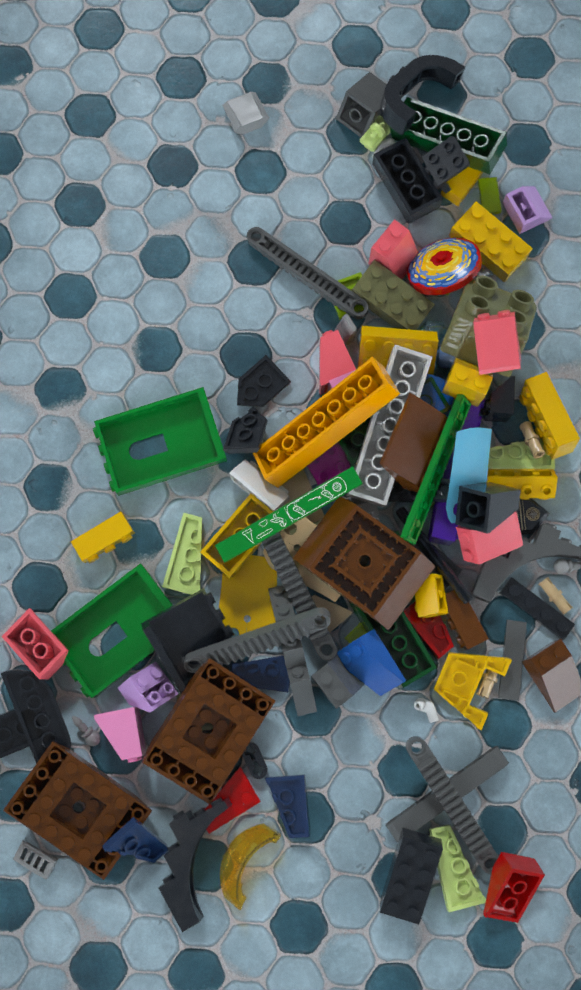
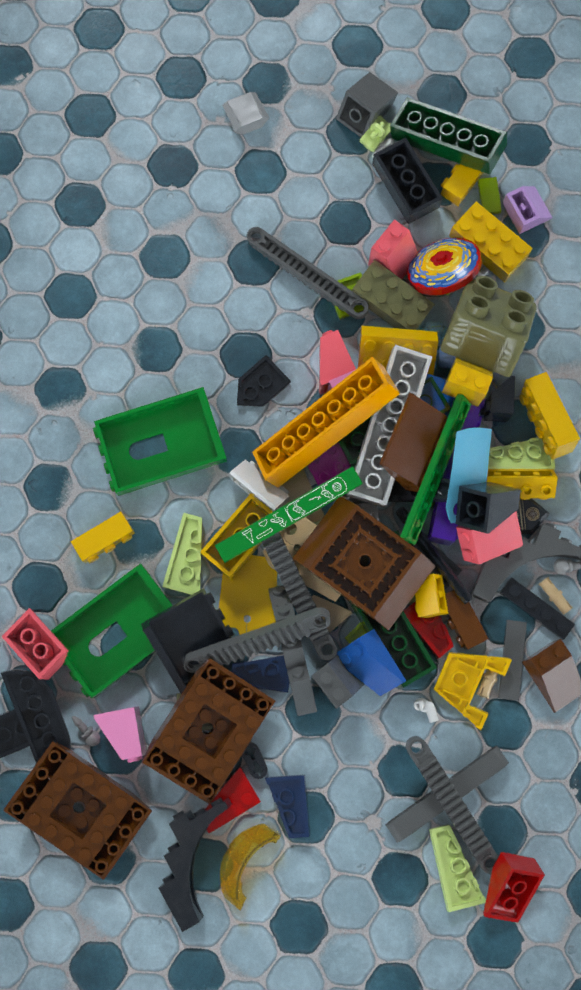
light grey slope [13,840,58,879] -> none
dark blue wing [102,817,168,863] -> none
lavender slope [118,662,179,713] -> none
black tile [223,406,268,454] -> none
light grey slope [334,314,357,346] -> none
black arch [380,55,465,135] -> none
black brick [380,827,443,925] -> none
black bracket [422,136,470,194] -> none
coral slope [473,310,521,375] -> none
tan pin [520,421,545,459] -> none

